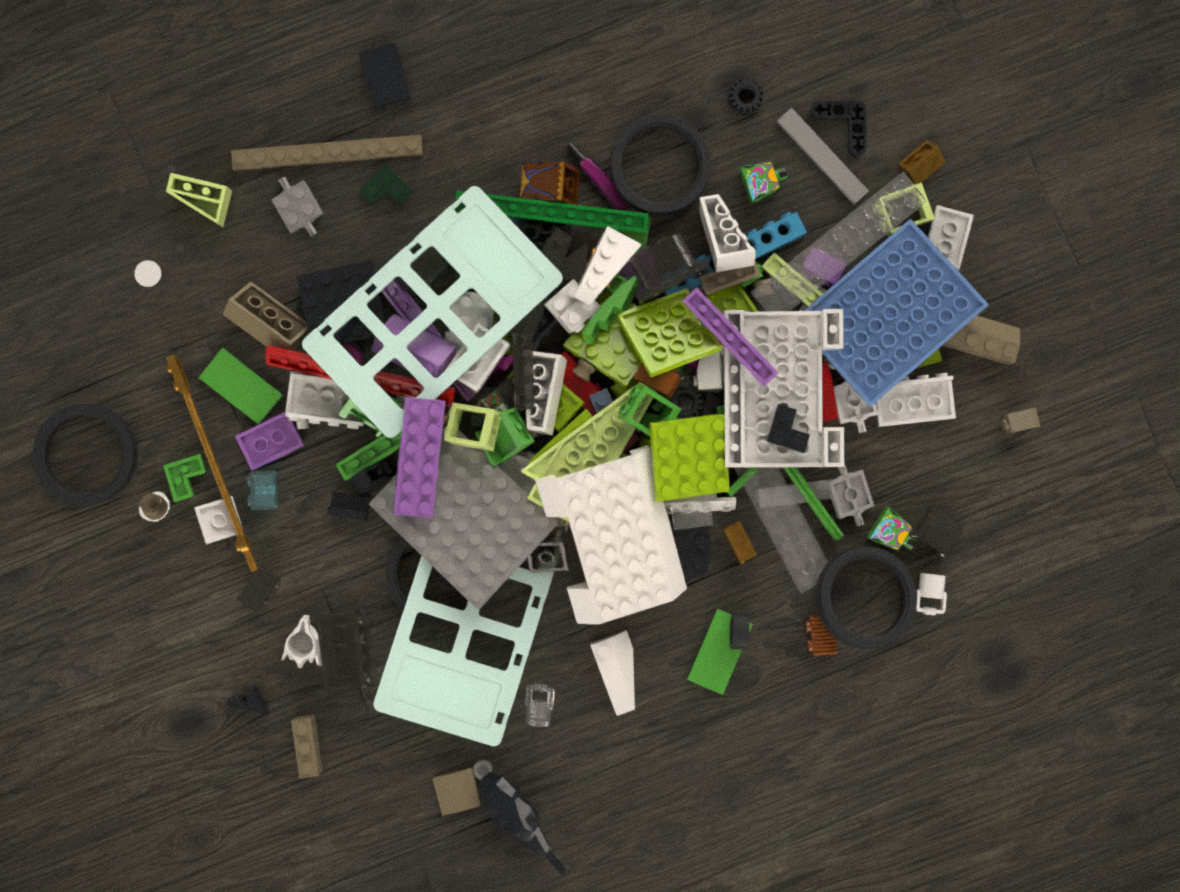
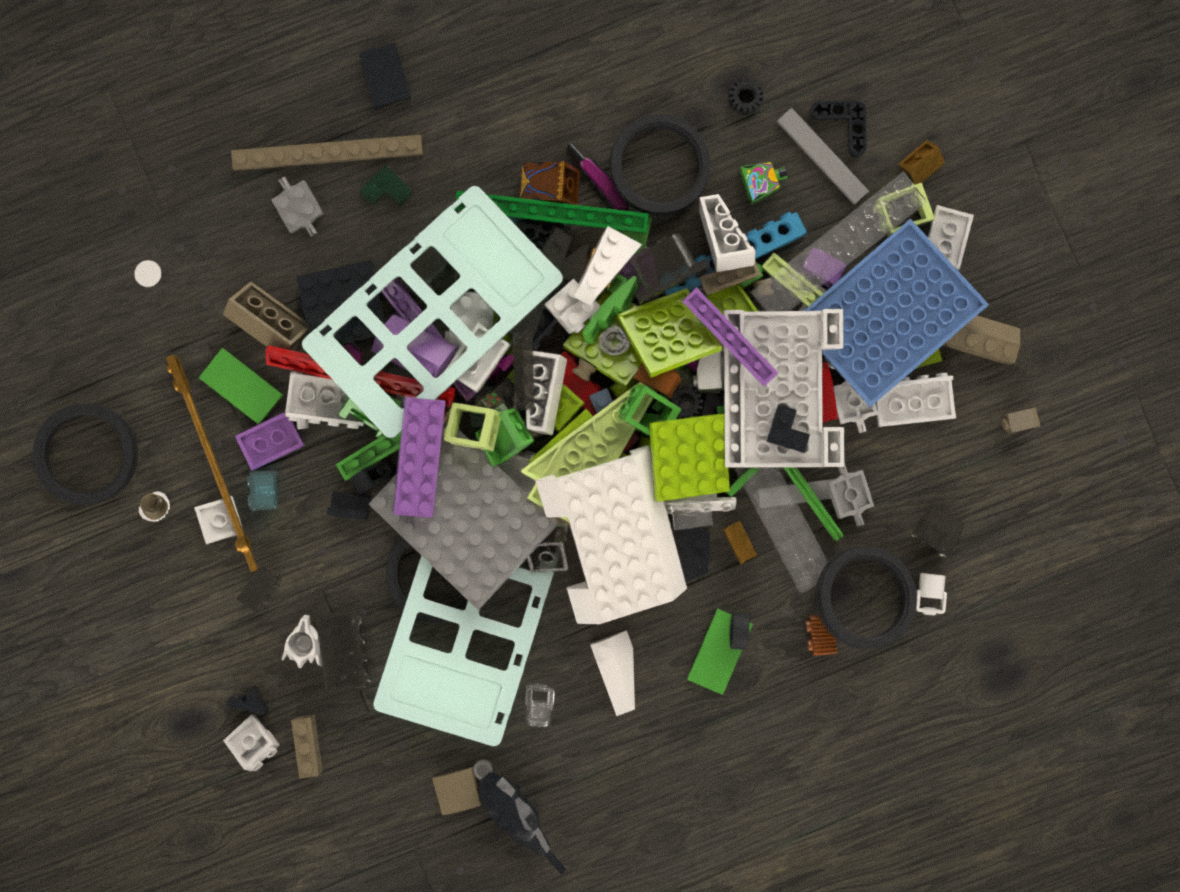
bright green plate [163,454,207,502] -> none
yellowish green wedge [166,173,232,227] -> none
torso [866,507,917,550] -> none
none -> white plate [223,714,279,771]
none -> clear smoke gear [599,327,630,357]

